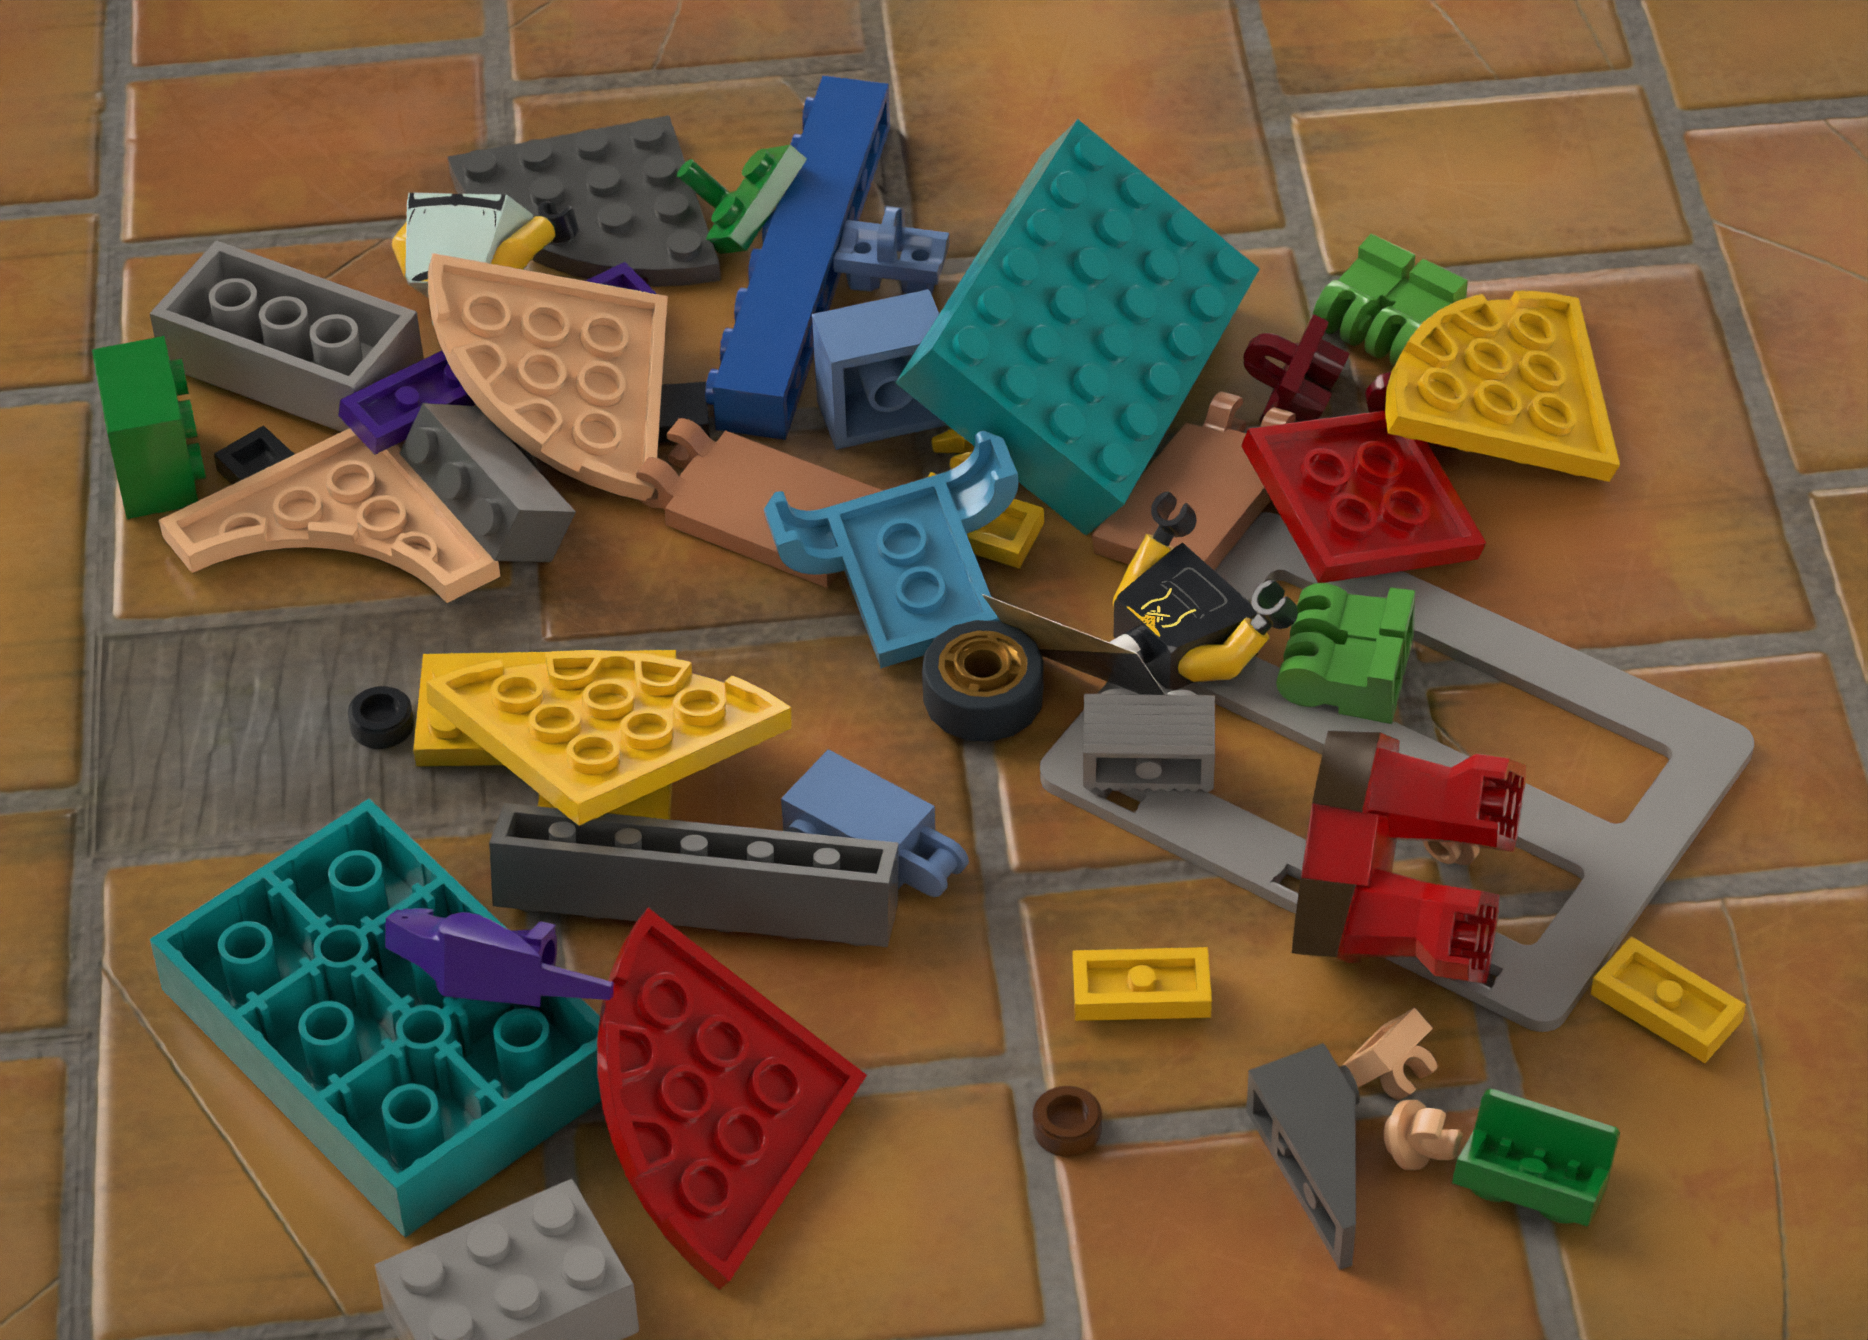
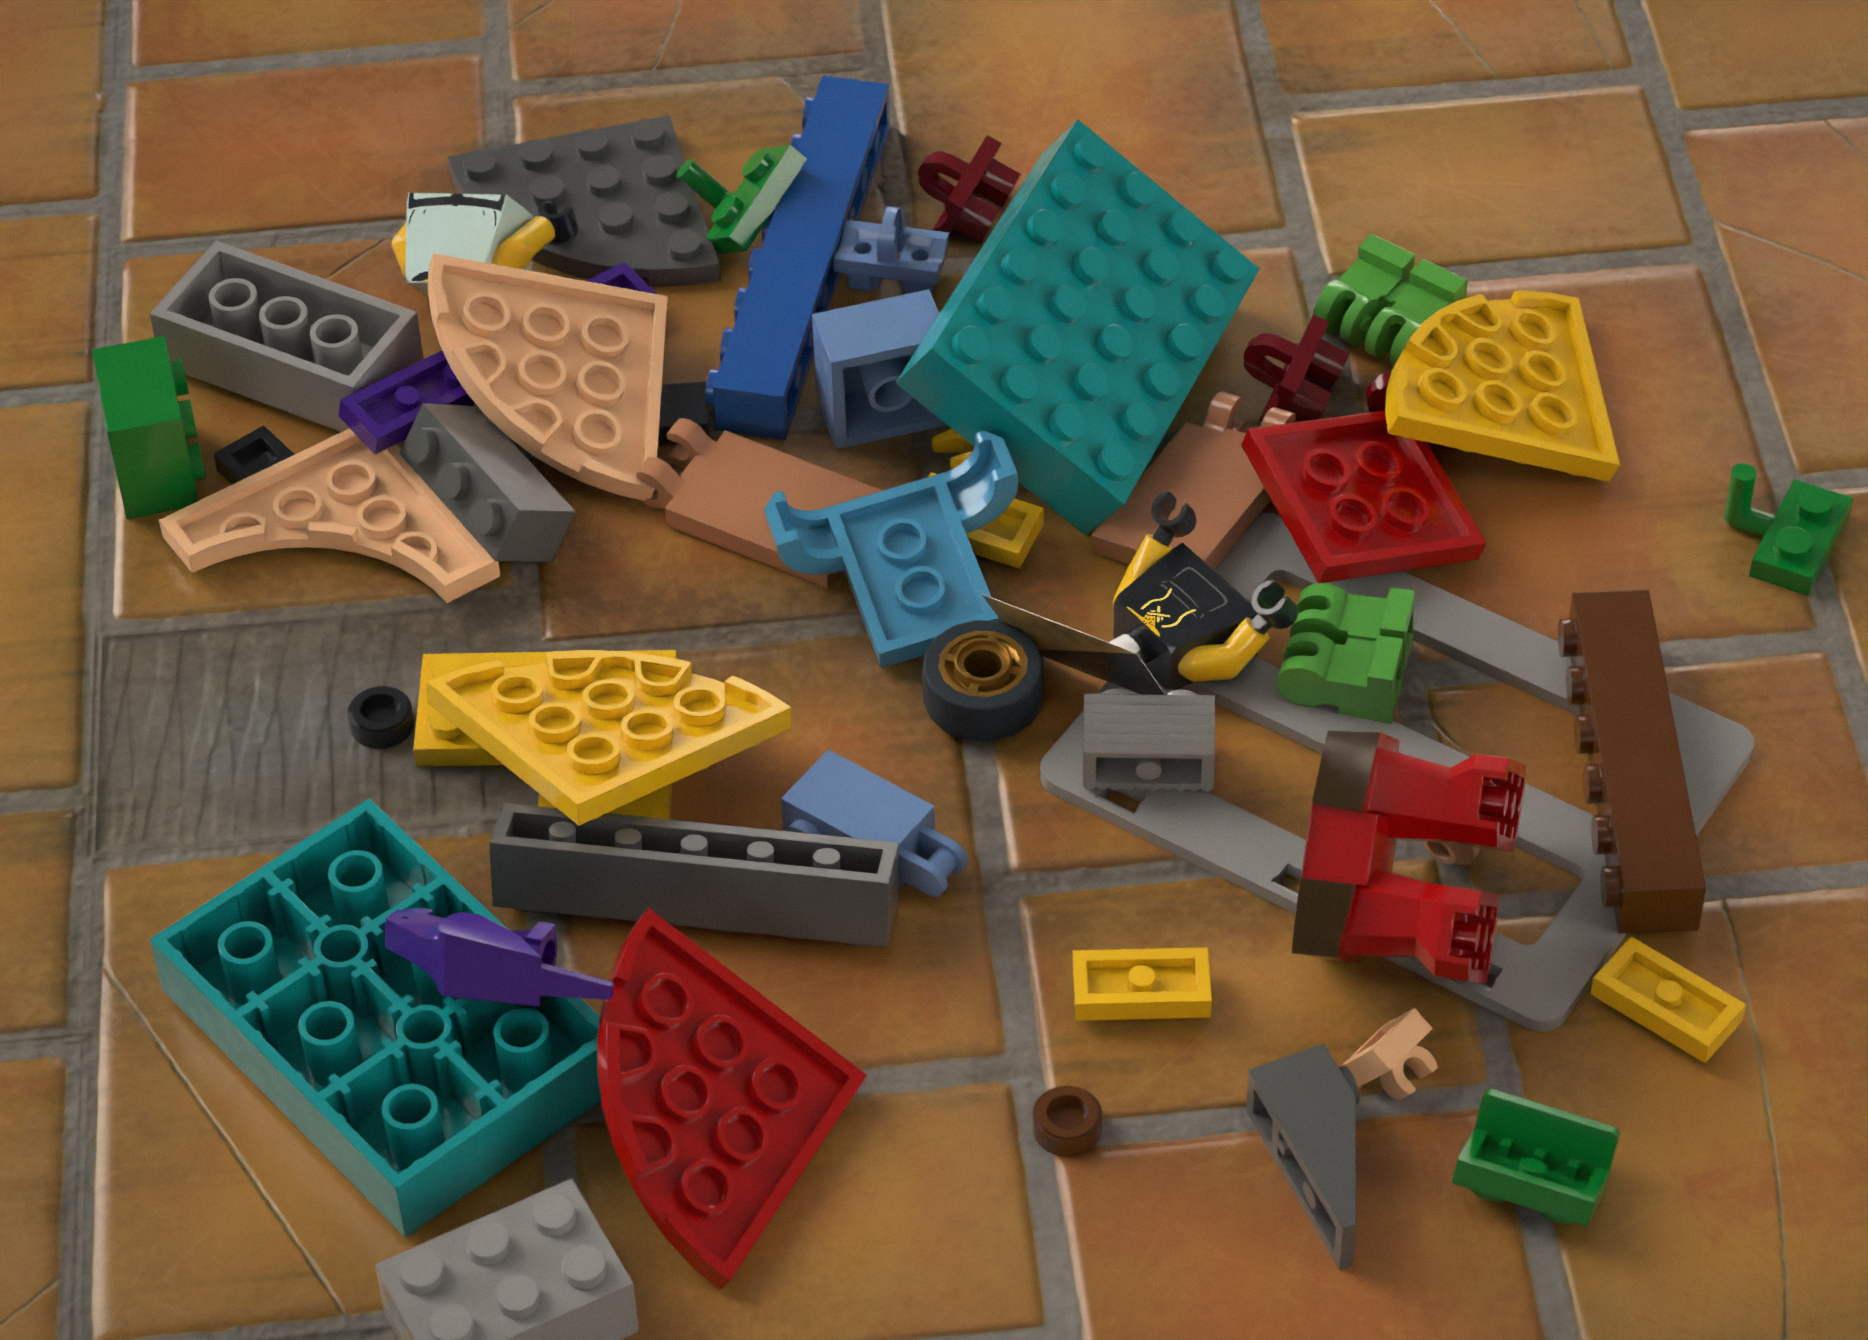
light nougat plate [1384,1100,1462,1170] -> none
none -> dark red hips [918,135,1021,244]
none -> reddish brown brick [1558,590,1706,934]
none -> green plate [1724,463,1853,596]

